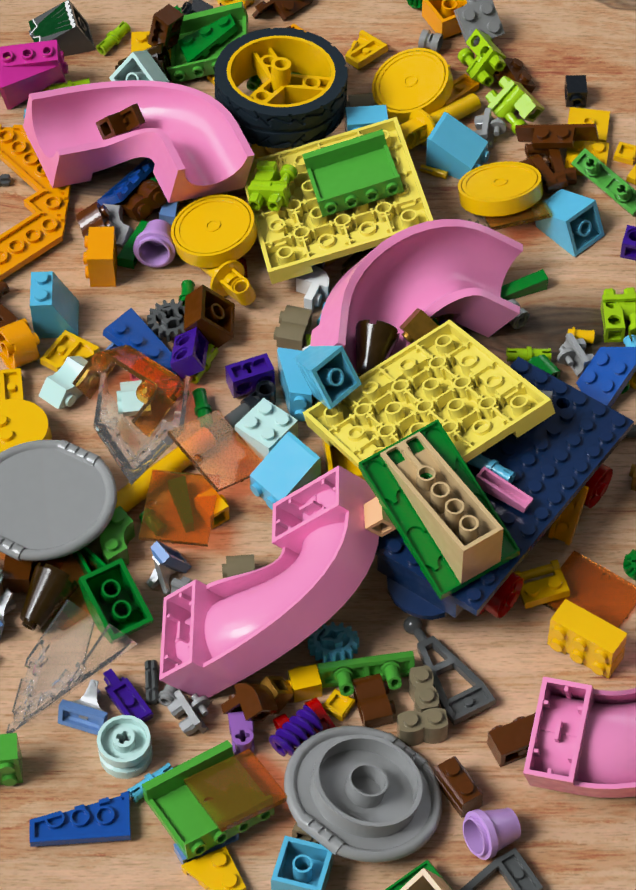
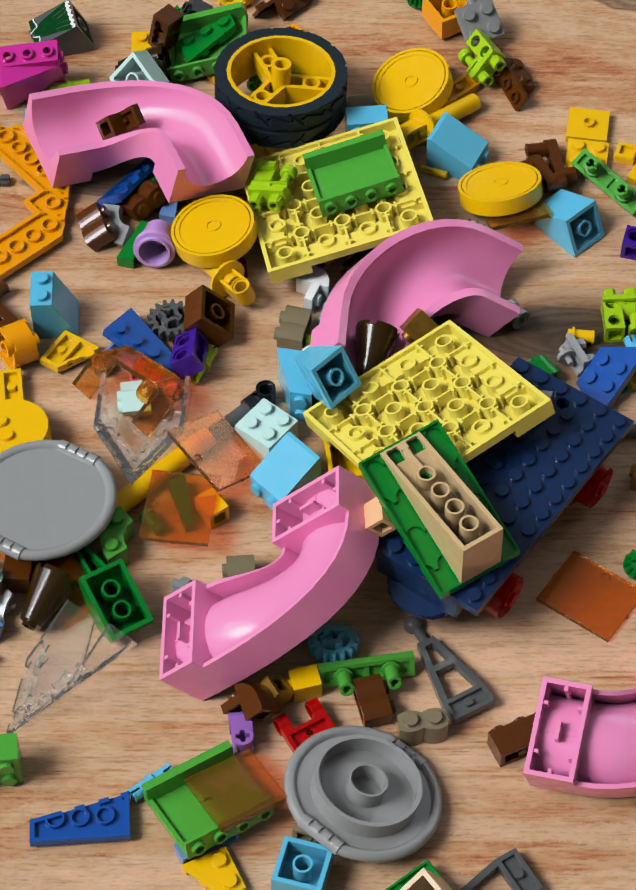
light aqua brick [39,356,100,409] -> none
medium blue piece [58,679,108,735] -> none
light orange brick [83,227,118,287] -> none
lime pin [96,21,131,55] -> none
light aqua wheel [97,715,153,779] -> none
dark purple hinge [103,669,153,723] -> none
dark grey axle [145,660,159,705] -> none
piece [146,541,192,595] -> none
light grey pin [158,684,178,706] -> none
light grey hips [167,689,210,736] -> none
green pin [179,280,195,306] -> none
green pin [192,388,213,430] -> none
dark purple brick [225,353,275,398] -> none
dark purple piece [269,705,323,756] -> none
yellow tile [322,689,355,722] -> none
yellow wing [345,30,388,70] -> none
dark tan brick [409,665,439,712] -> none
light grey wheel [418,29,444,53] -> none
reddish brown brick [435,756,483,818] -> none
lavender piece [463,808,521,860] -> none
medium azure pin [468,454,516,483] -> none
light grey hips [474,108,507,149] -> none
bright pink piece [475,466,533,513] -> none
lime hips [485,76,545,136] -> none
green piece [501,269,548,301] -> none
lime pin [506,346,552,362] -> none
yellow plate [513,559,570,609] -> none
reddish brown bracket [515,124,599,149] -> none
yellow piece [547,599,628,679] -> none
light orange hinge [548,486,589,545] -> none
black brick [564,75,588,107] -> none

